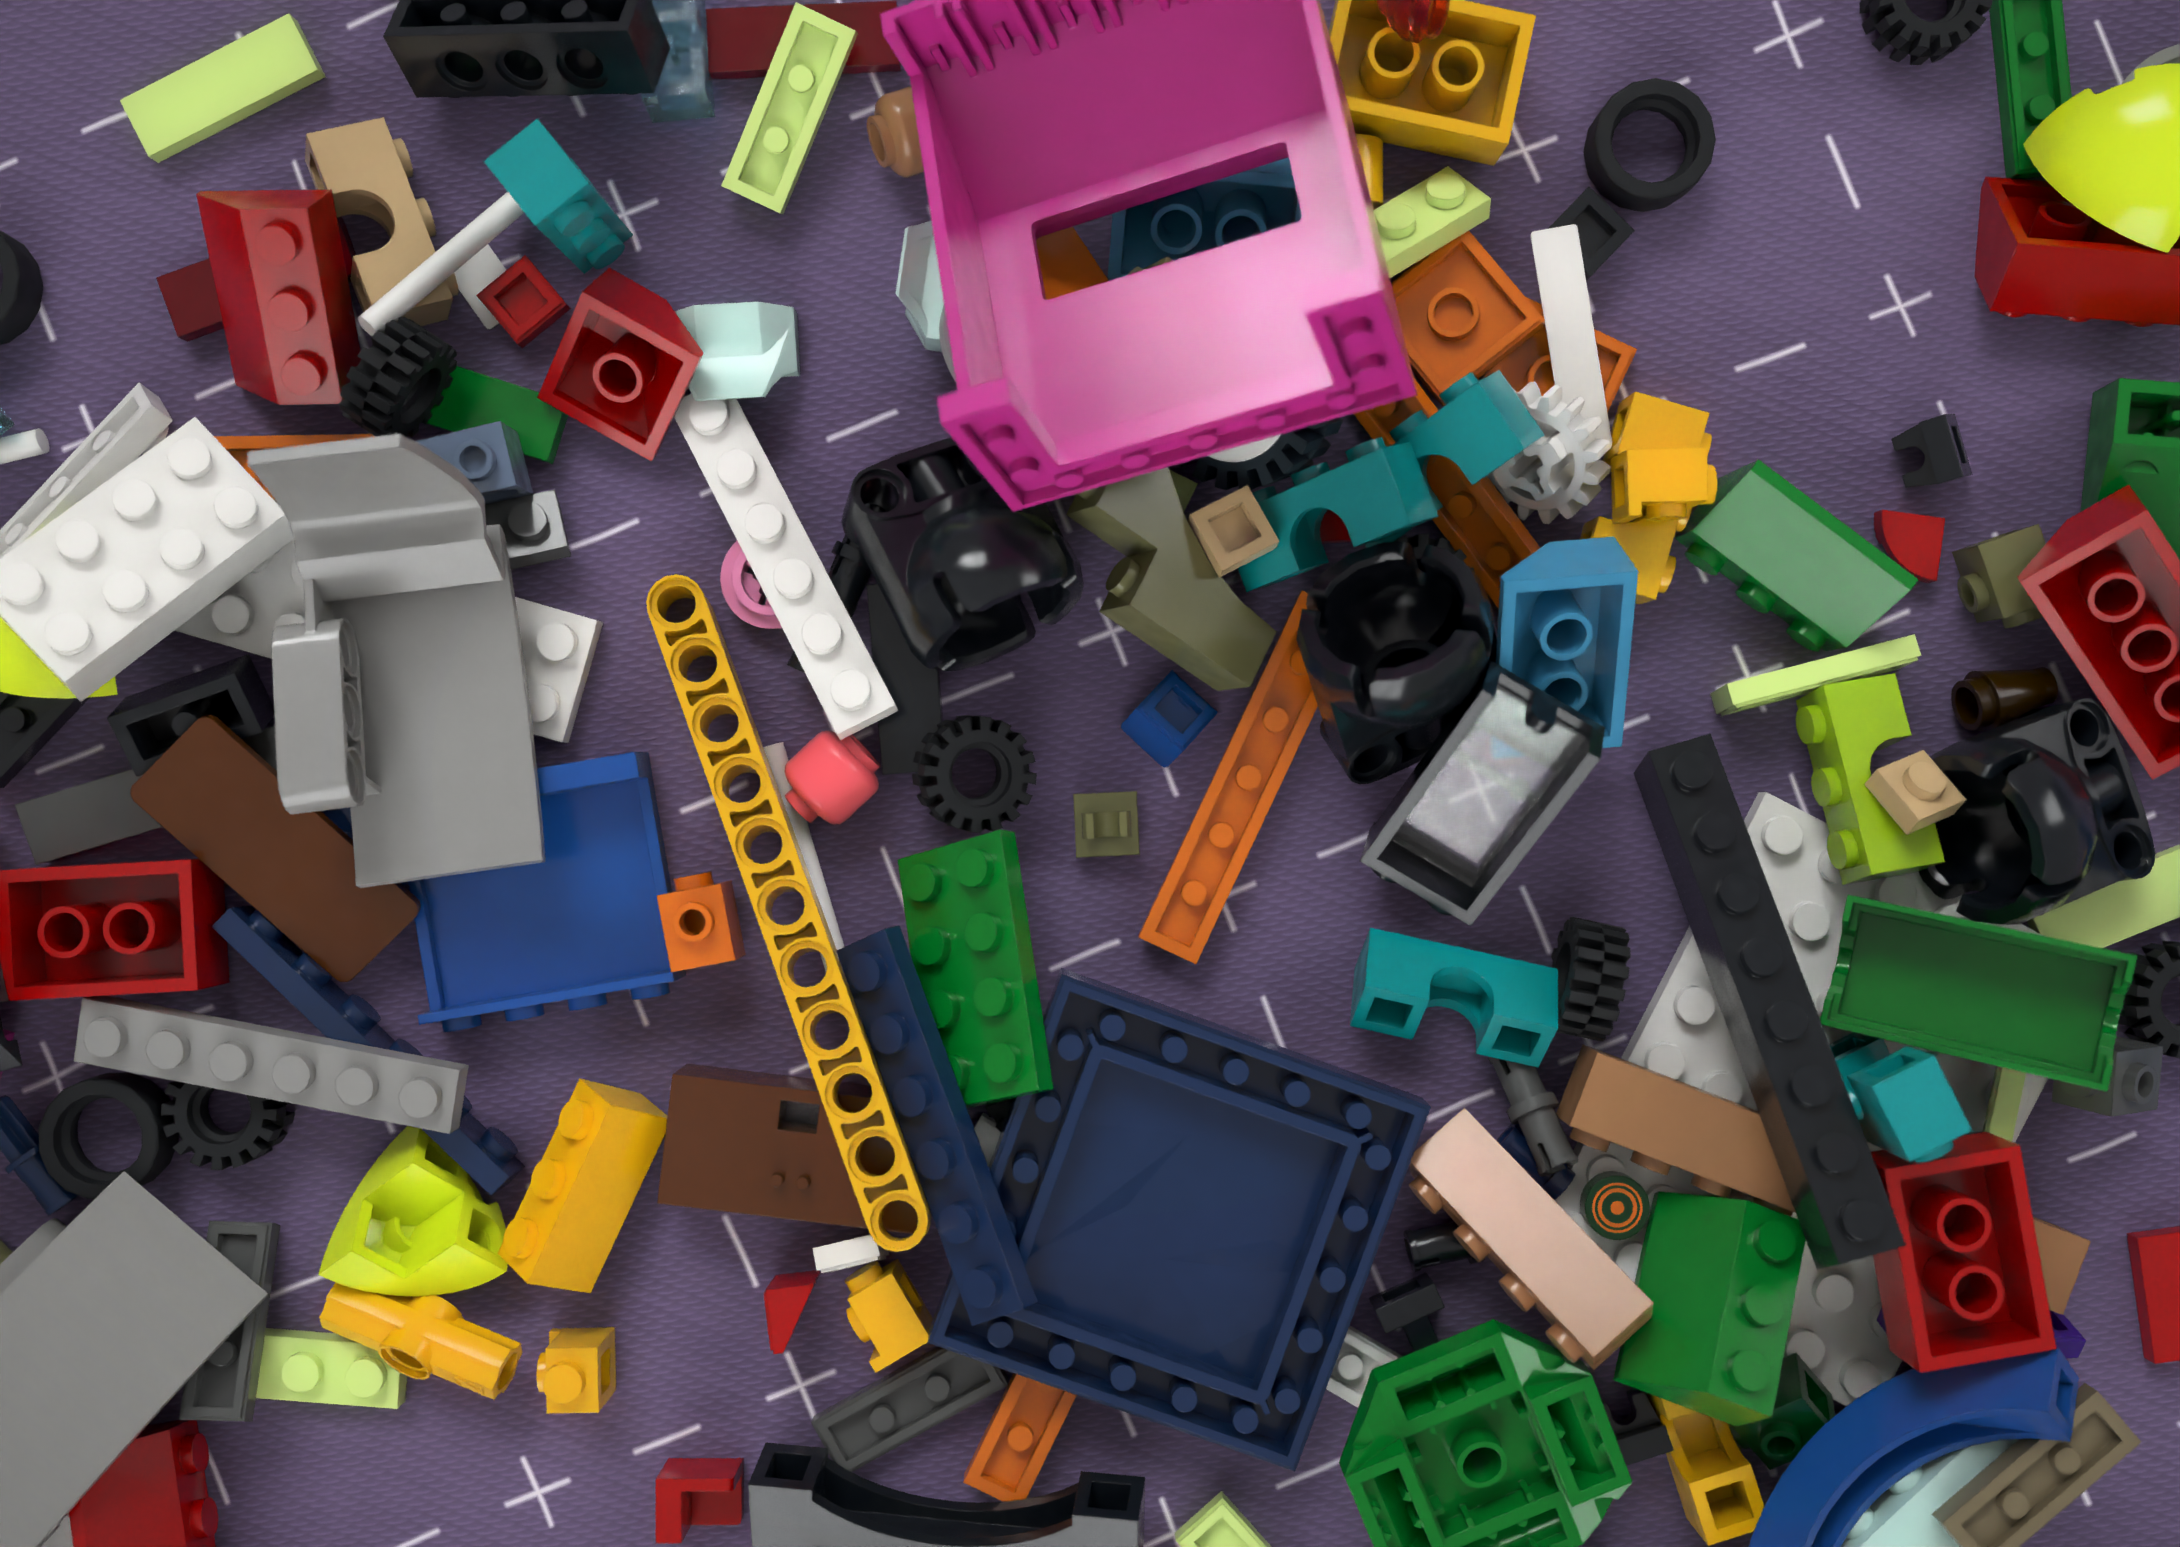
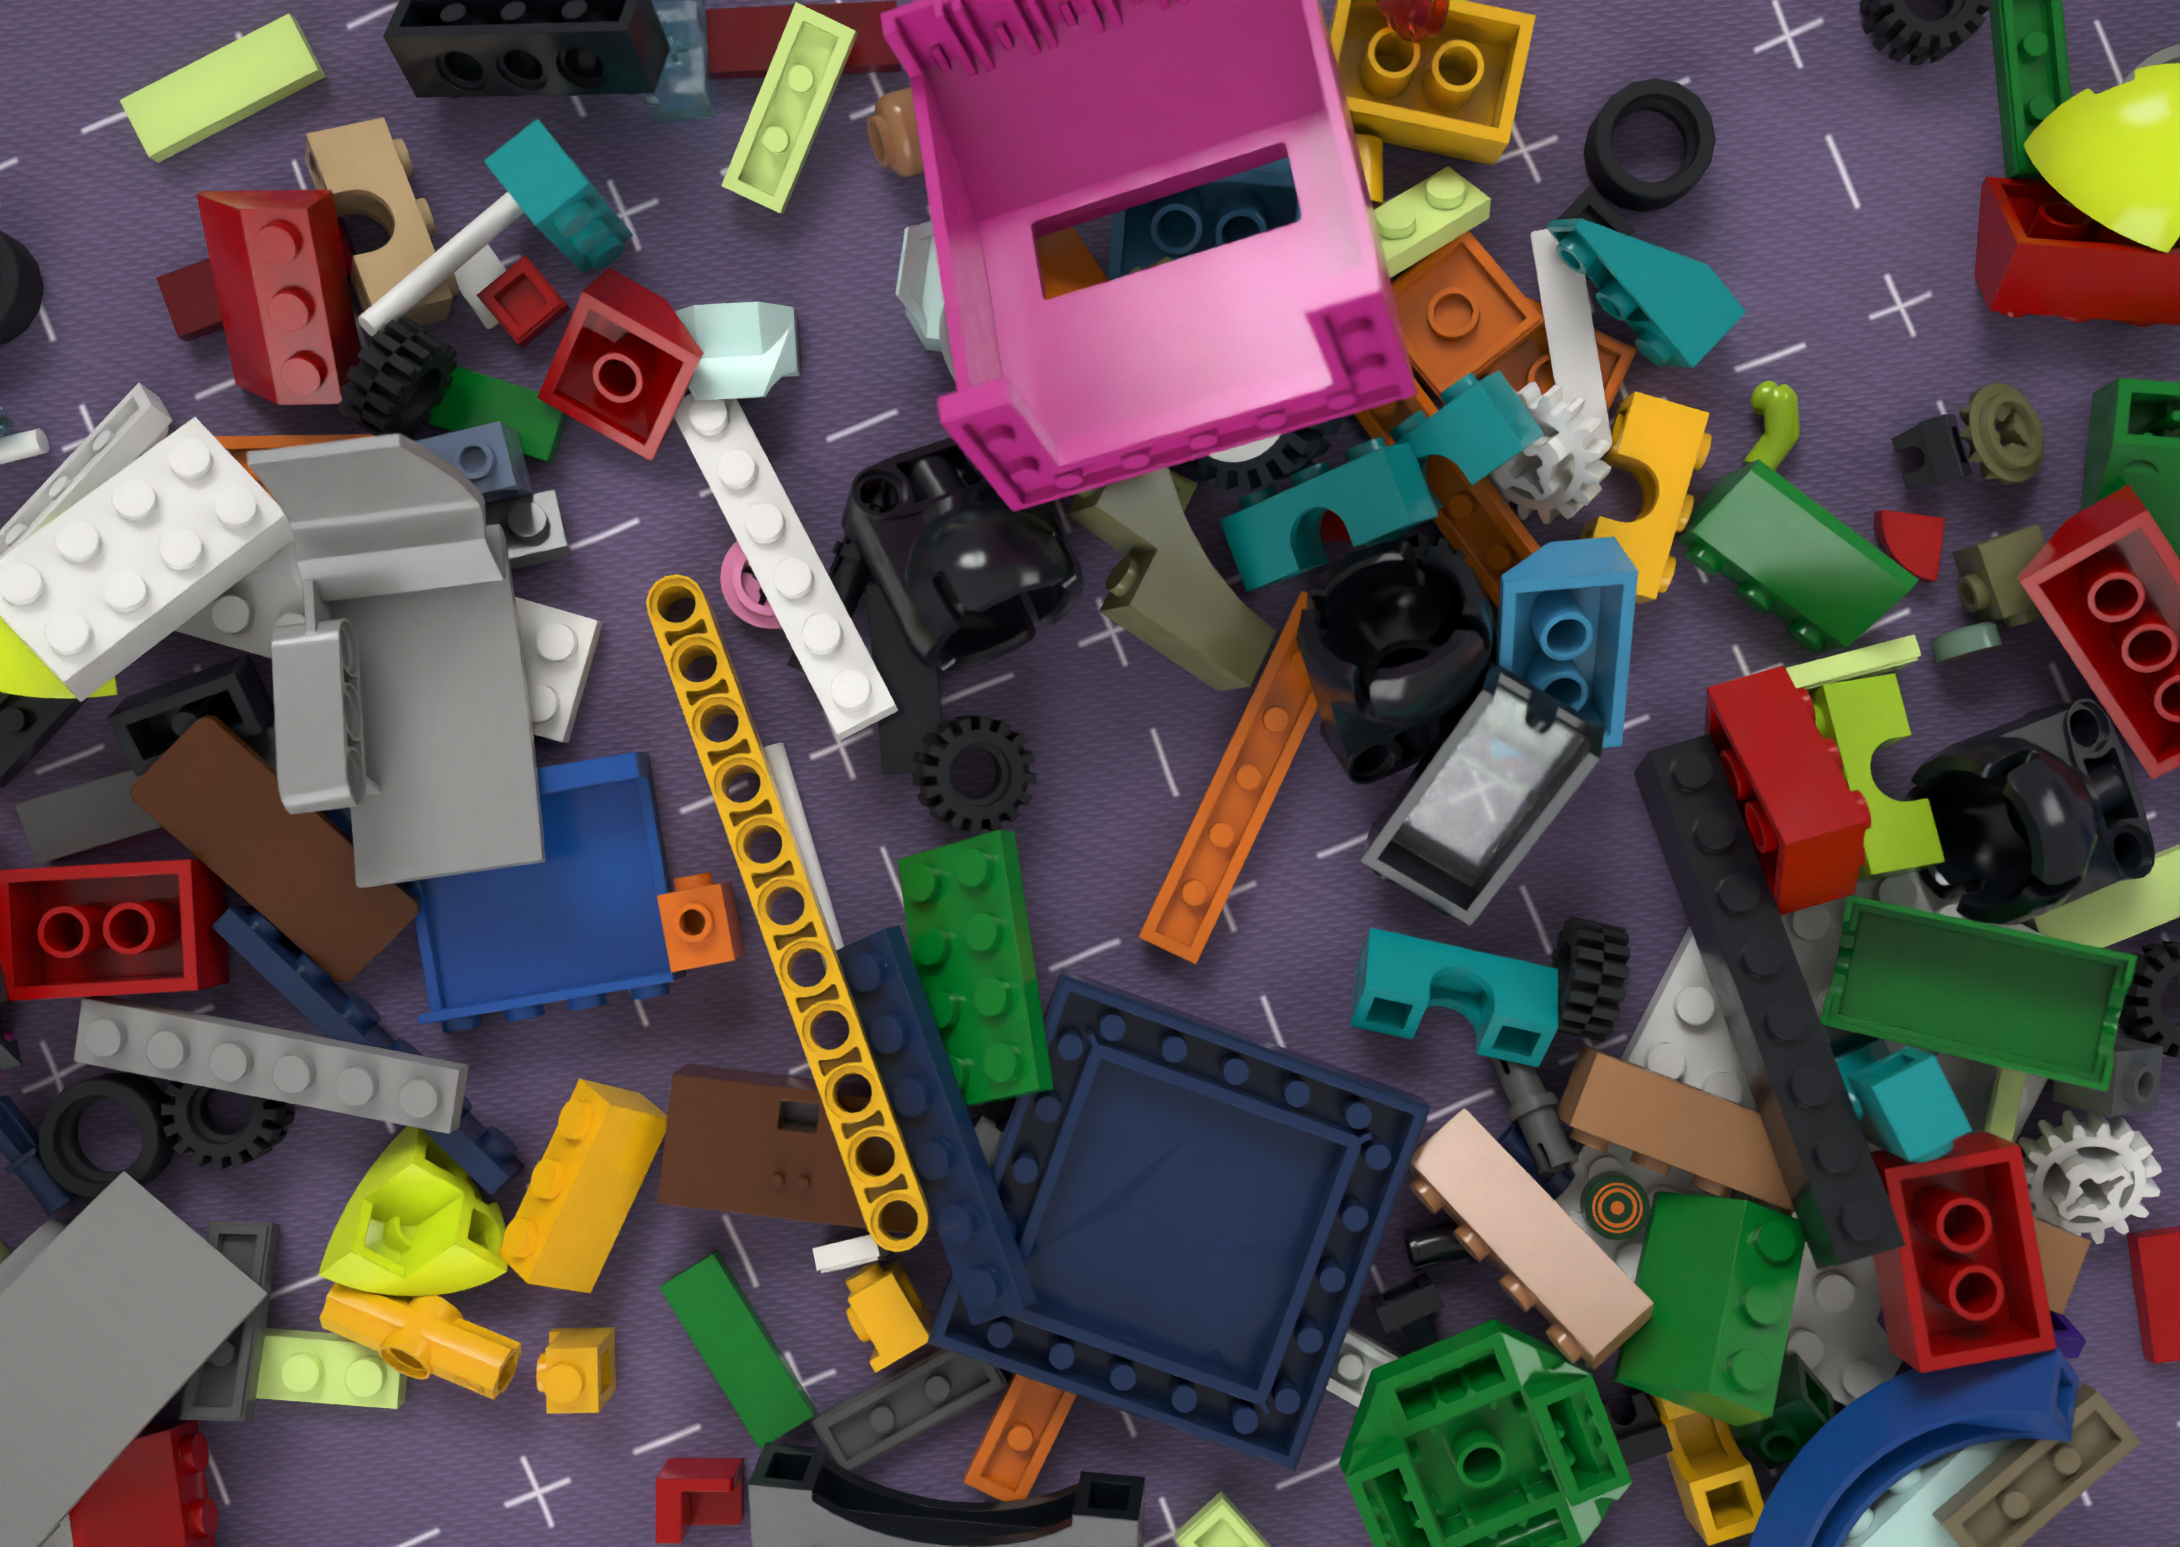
red slope [764,1270,820,1354] -> none
coral head [784,731,881,825] -> none
olive tile [1073,791,1140,858] -> none
blue slope [1121,670,1218,768] -> none
tan plate [1188,485,1280,578] -> none
yellow brick [1611,447,1717,524] -> none
tan plate [1864,750,1966,835] -> none
dark brown cone [1951,667,2058,732] -> none
none -> green tile [659,1249,817,1449]
none -> teal slope [1546,218,1746,368]
none -> red brick [1705,665,1872,916]
none -> lime arm [1742,381,1800,471]
none -> sand green tile [1930,621,2003,664]
none -> olive gear [1959,383,2044,486]
none -> white gear [2018,1110,2162,1244]

